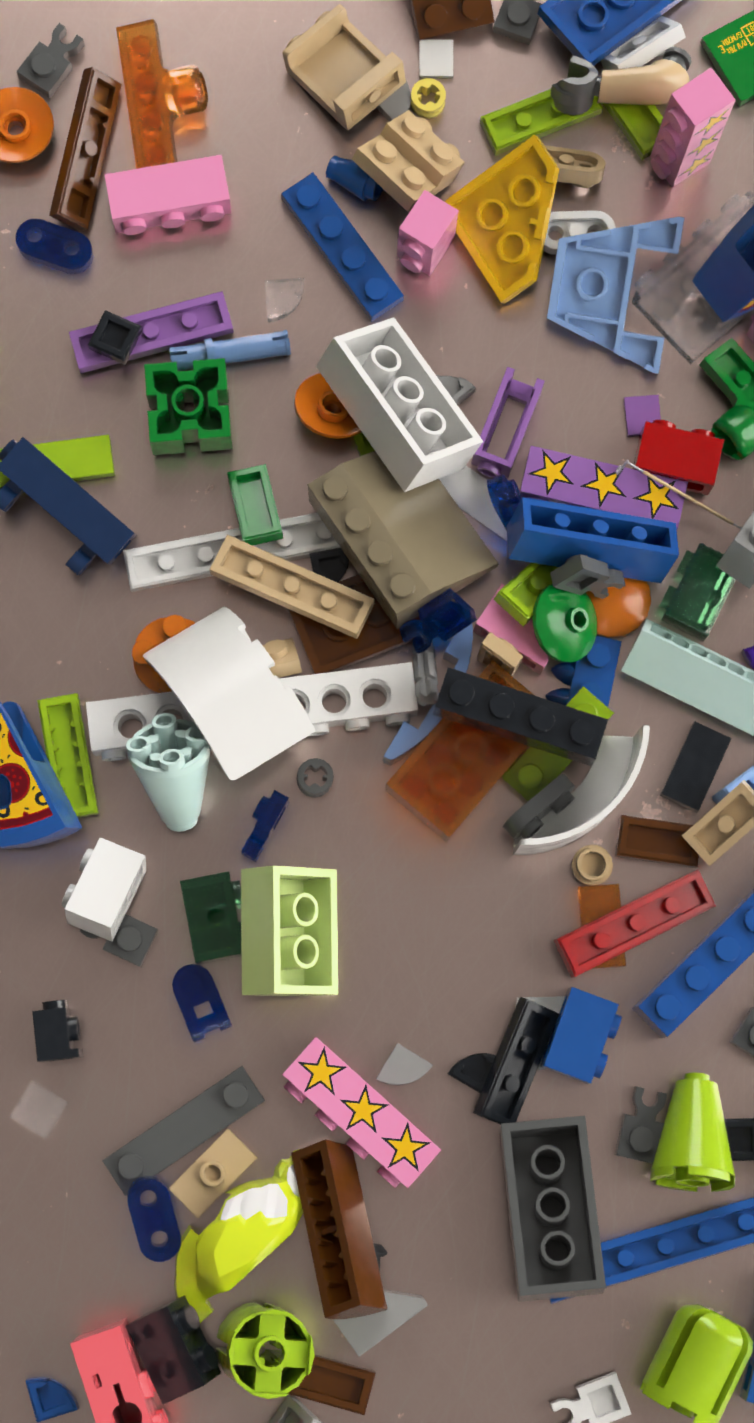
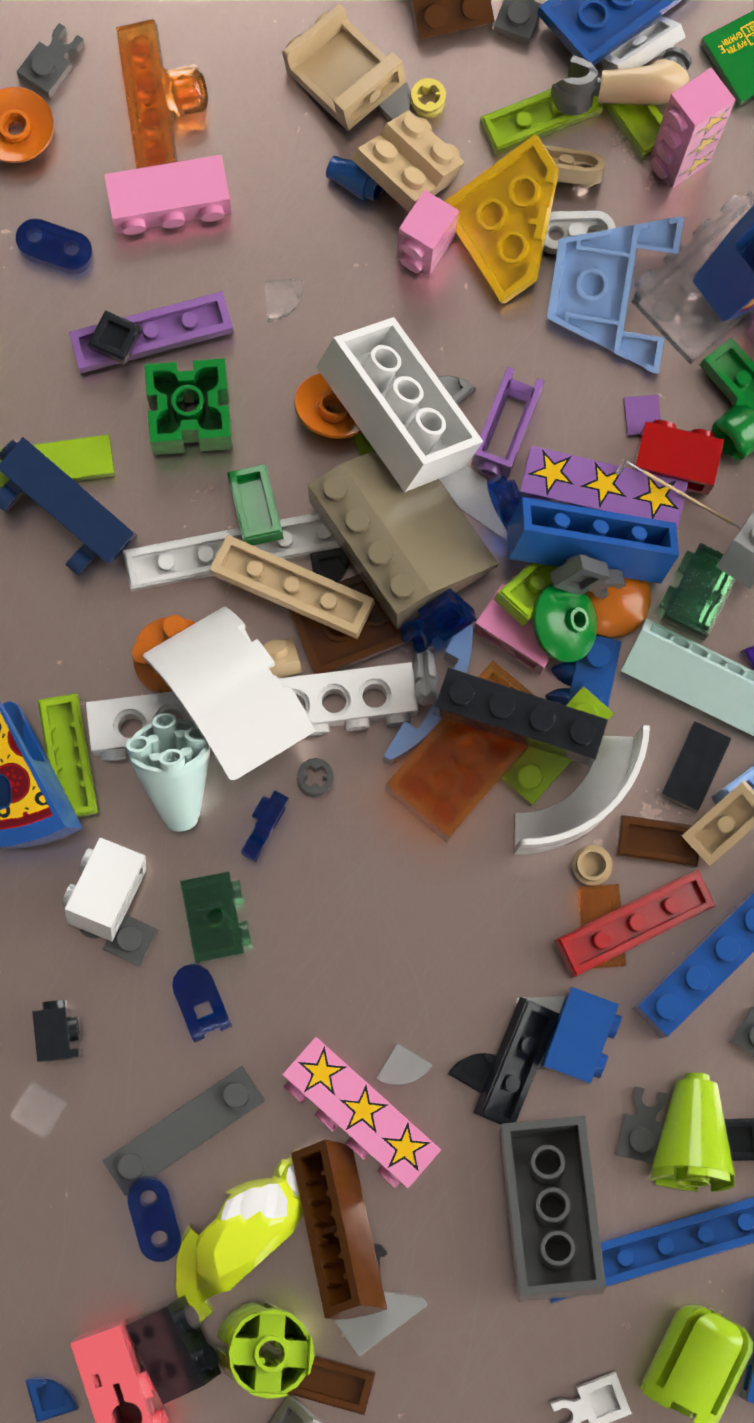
reddish brown plate [49,67,122,231] -> none
medium blue pin [169,330,291,371] -> none
tan plate [169,1128,258,1218] -> none
yellowish green brick [241,865,338,996] -> none
blue plate [281,172,404,322] -> none
white piece [419,39,453,79] -> none
tan plate [477,632,523,682] -> none
dark grey plate [503,774,575,840] -> none

